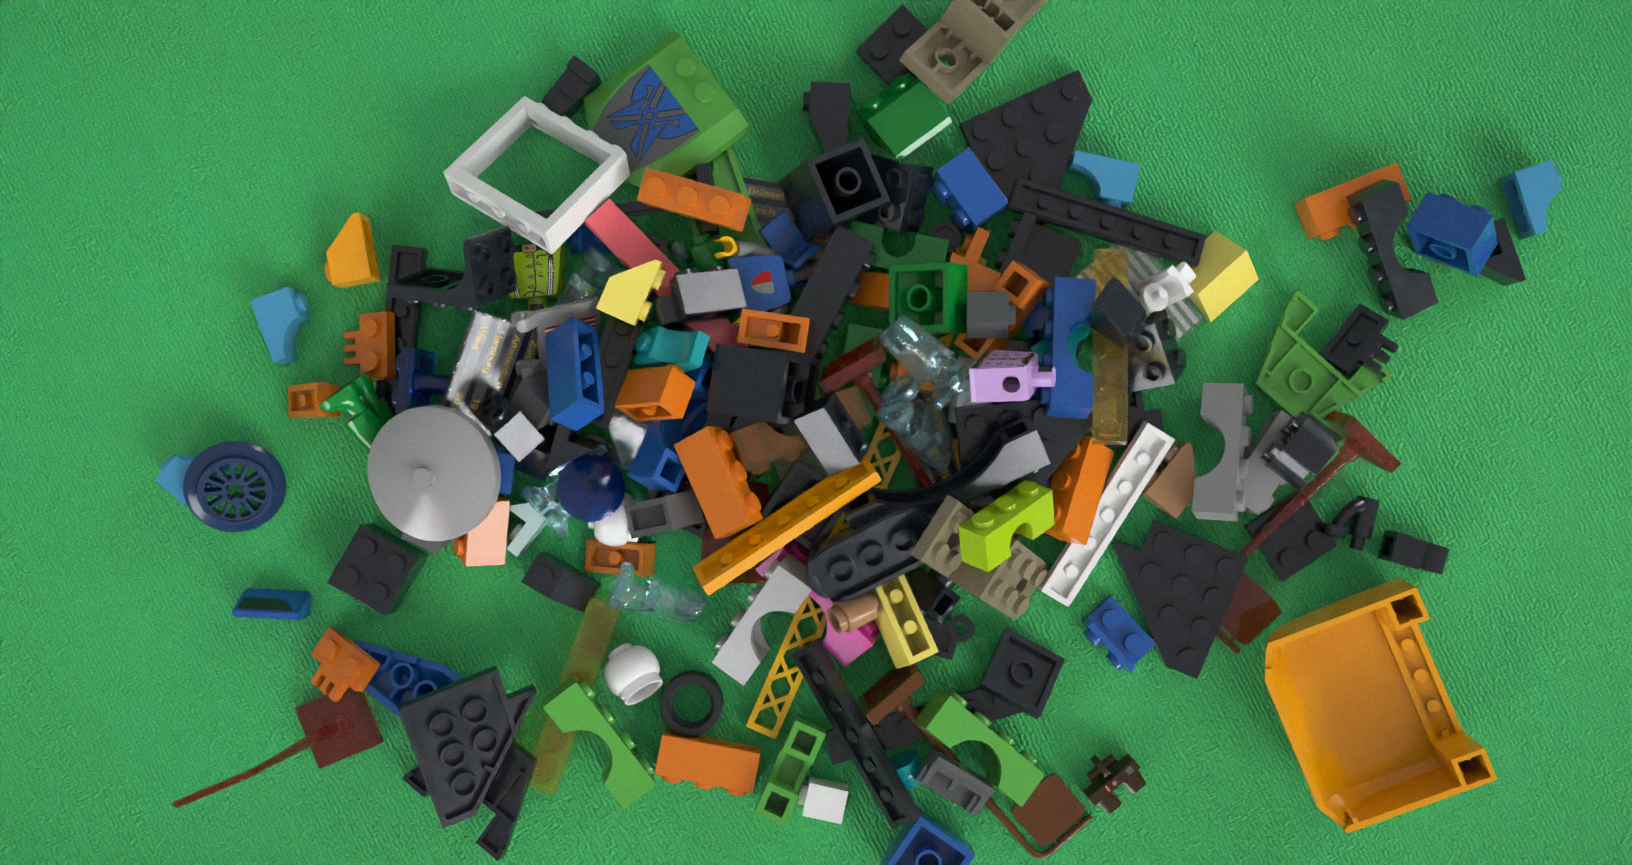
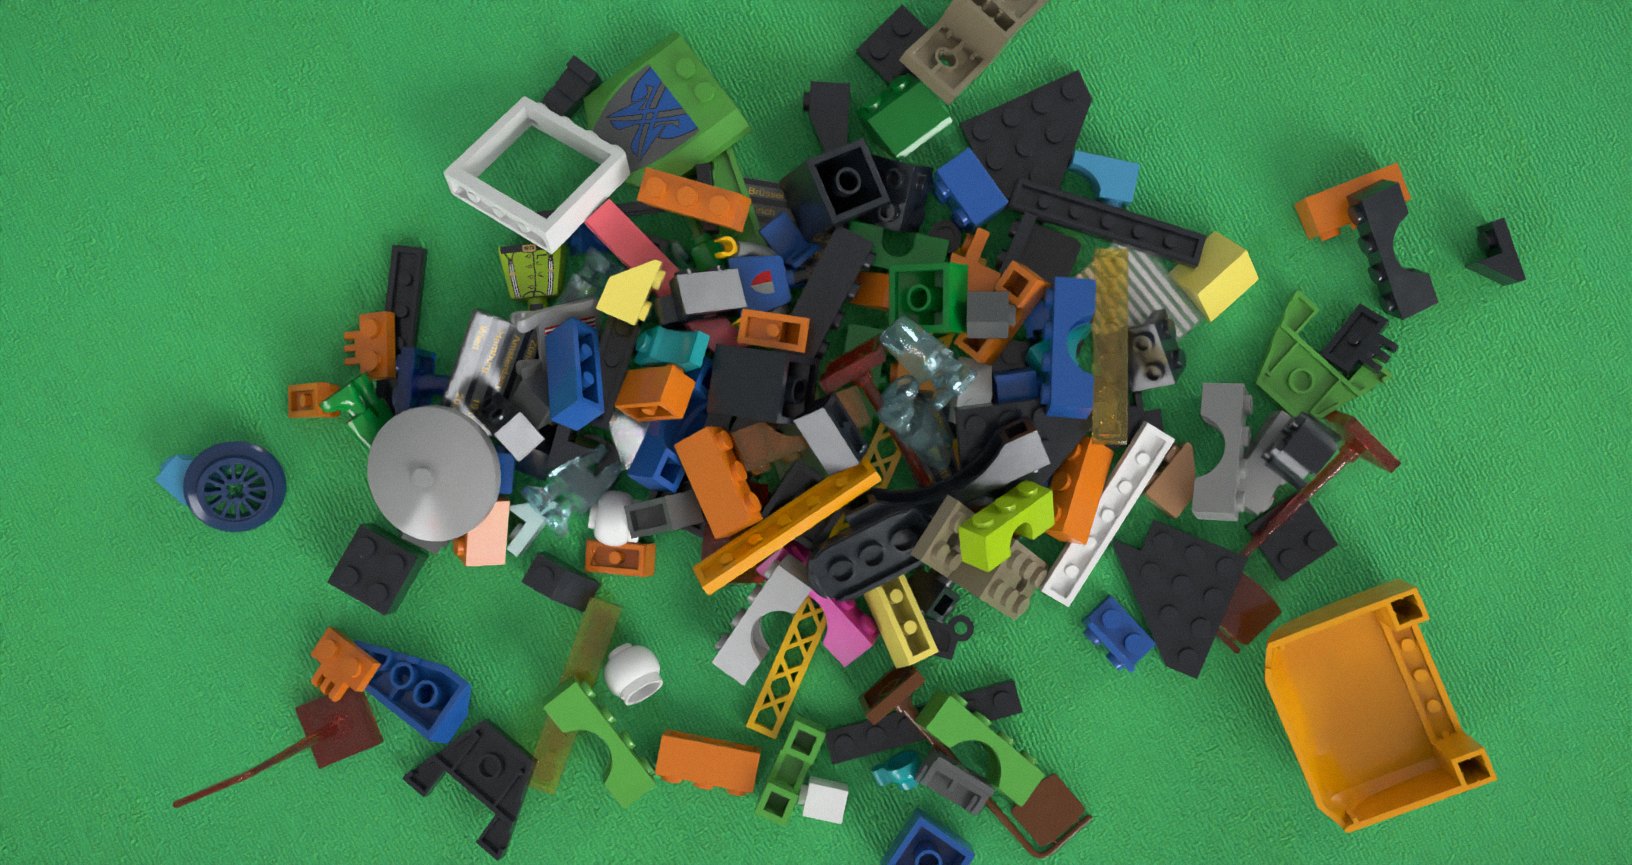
blue slope [232,588,311,620] -> none
dark azure arch [250,287,310,365] -> none
light orange slope [324,212,381,289] -> none
black bracket [386,226,517,311] -> none
black wing [397,666,537,829] -> none
clear blue dish [557,455,625,522] -> none
clear light blue piece [607,561,707,624] -> none
black tyre [660,670,724,736] -> none
black plate [791,638,921,829] -> none
medium nougat brick [827,591,879,633] -> none
lavender torso [969,350,1056,402] -> none
black plate [978,628,1065,719] -> none
dark brown hips [1083,753,1146,814] -> none
black slope [1090,276,1147,348] -> none
white hips [1134,261,1196,313] -> none
black plant [1323,496,1380,551] -> none
black leg [1378,530,1450,575] -> none
blue brick [1407,192,1498,277] -> none
dark azure arch [1499,160,1563,240] -> none

